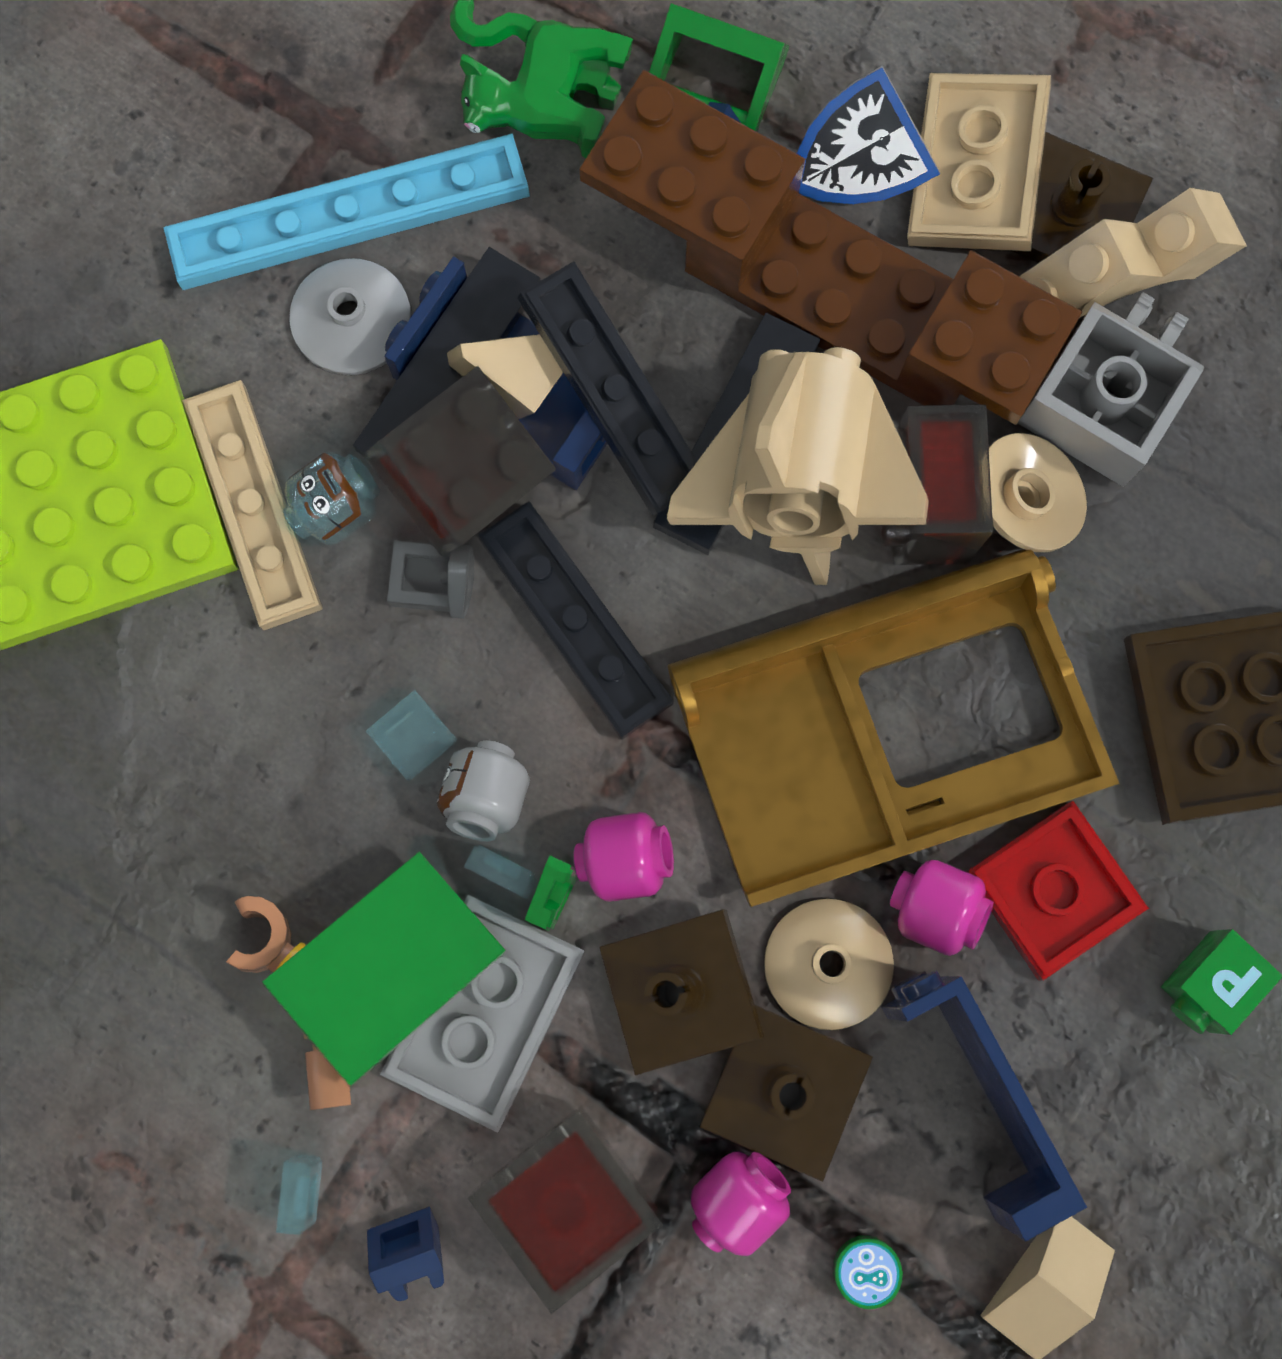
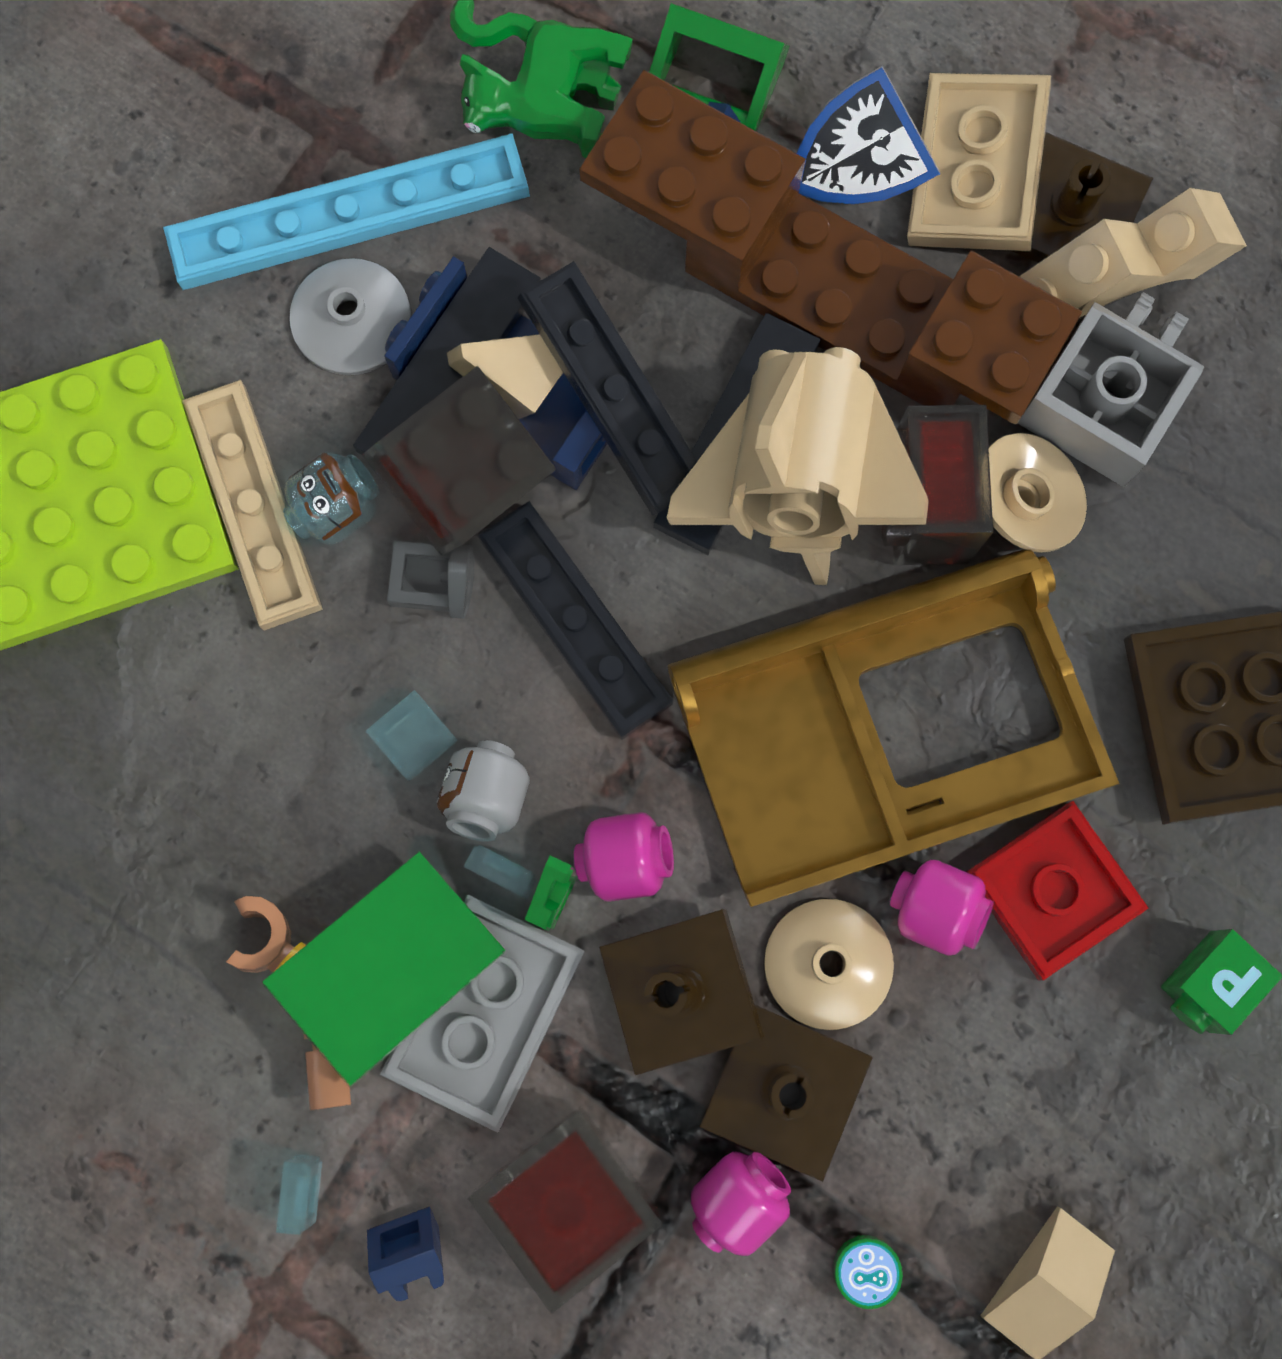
dark blue panel [881,971,1087,1242] -> none

